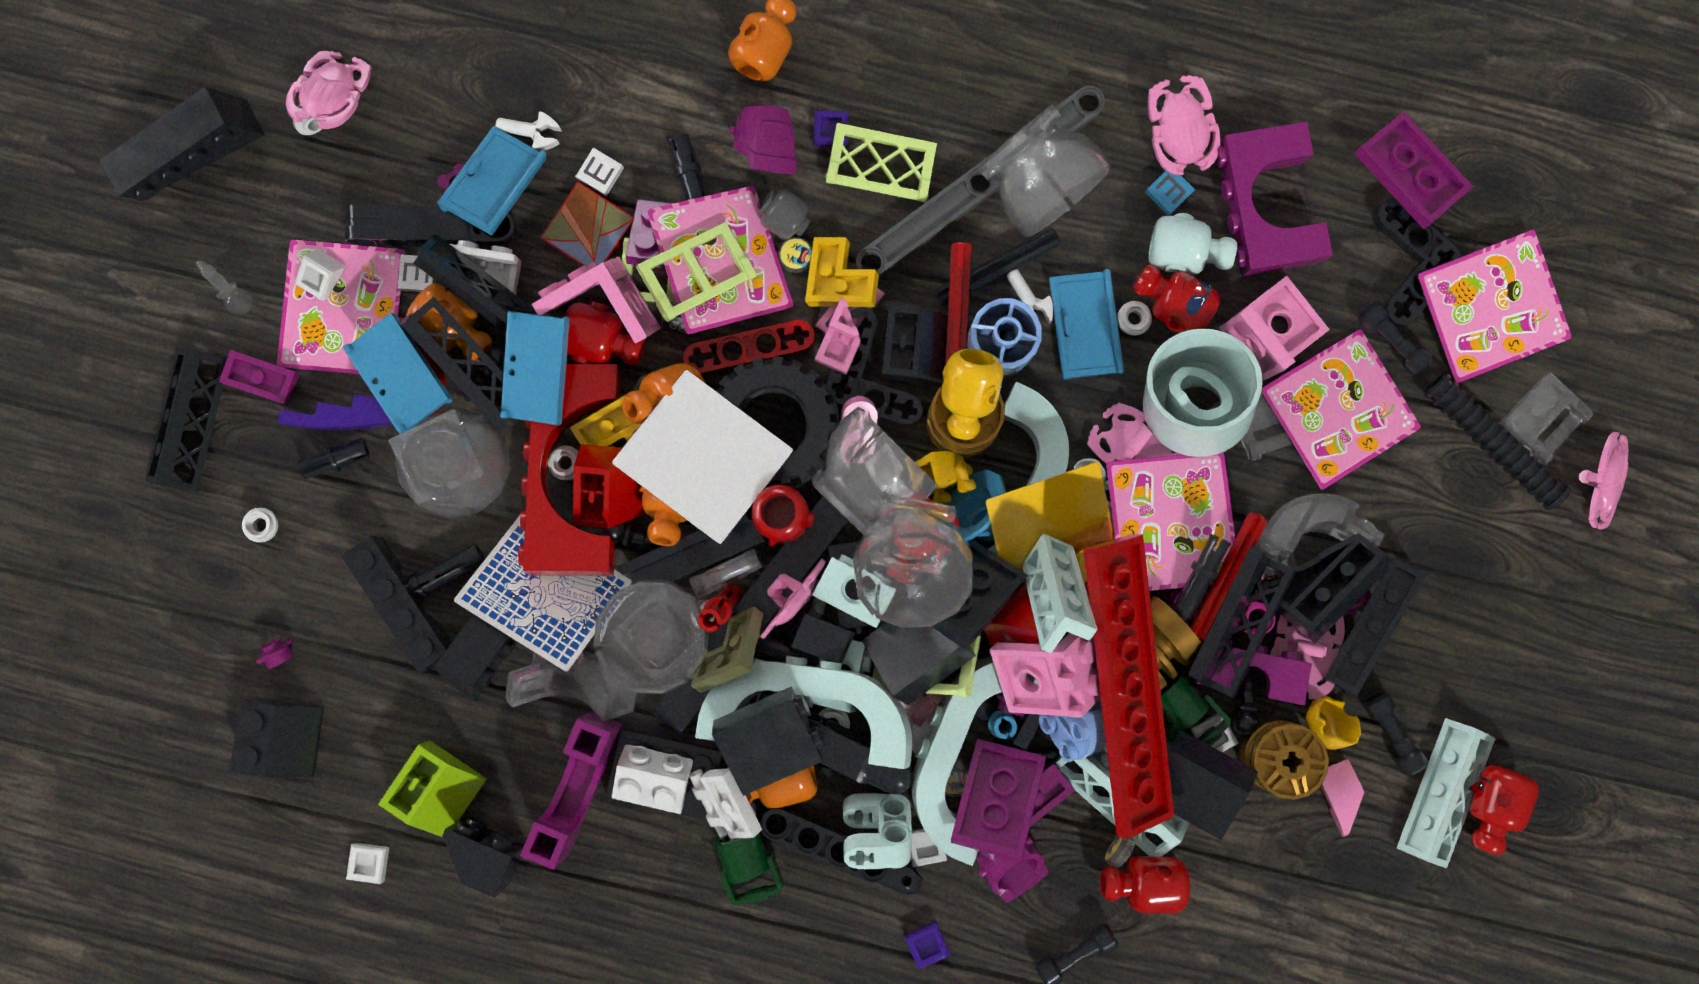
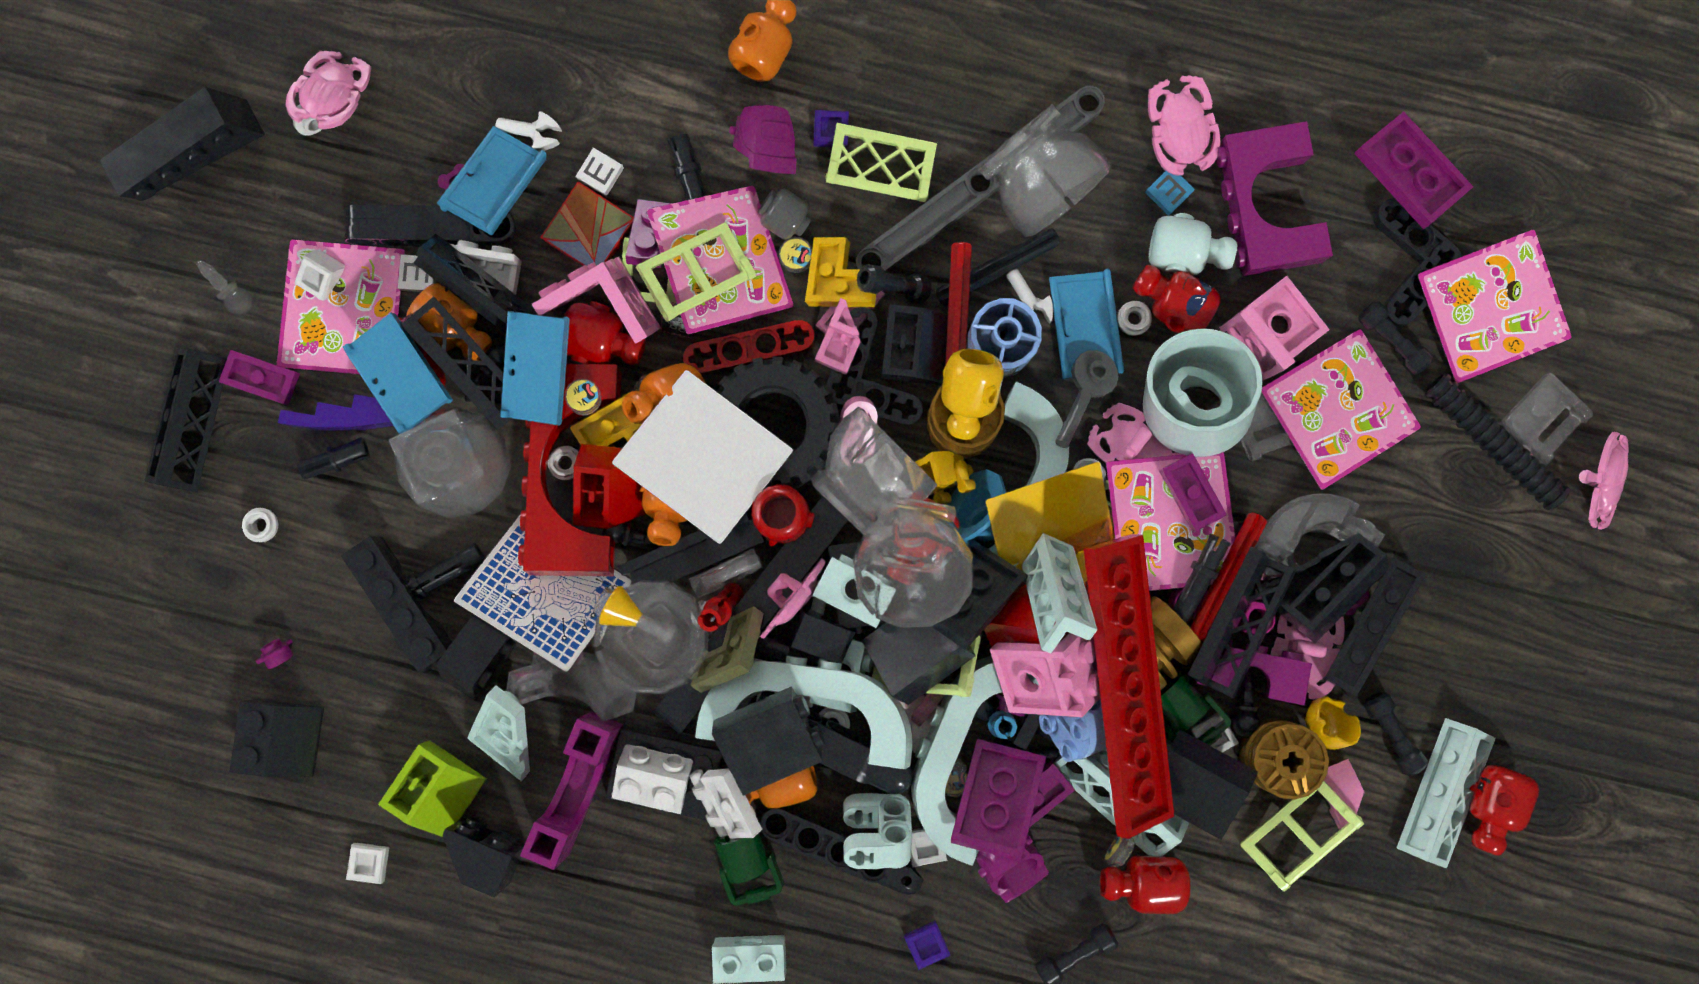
none -> light aqua wing [467,685,530,781]
none -> tile [565,379,602,415]
none -> piece [593,586,677,647]
none -> light aqua brick [712,935,786,984]
none -> black piece [857,264,932,303]
none -> dark grey piece [1055,350,1119,448]
none -> magenta plate [1159,453,1227,533]
none -> yellowish green window [1240,781,1365,892]

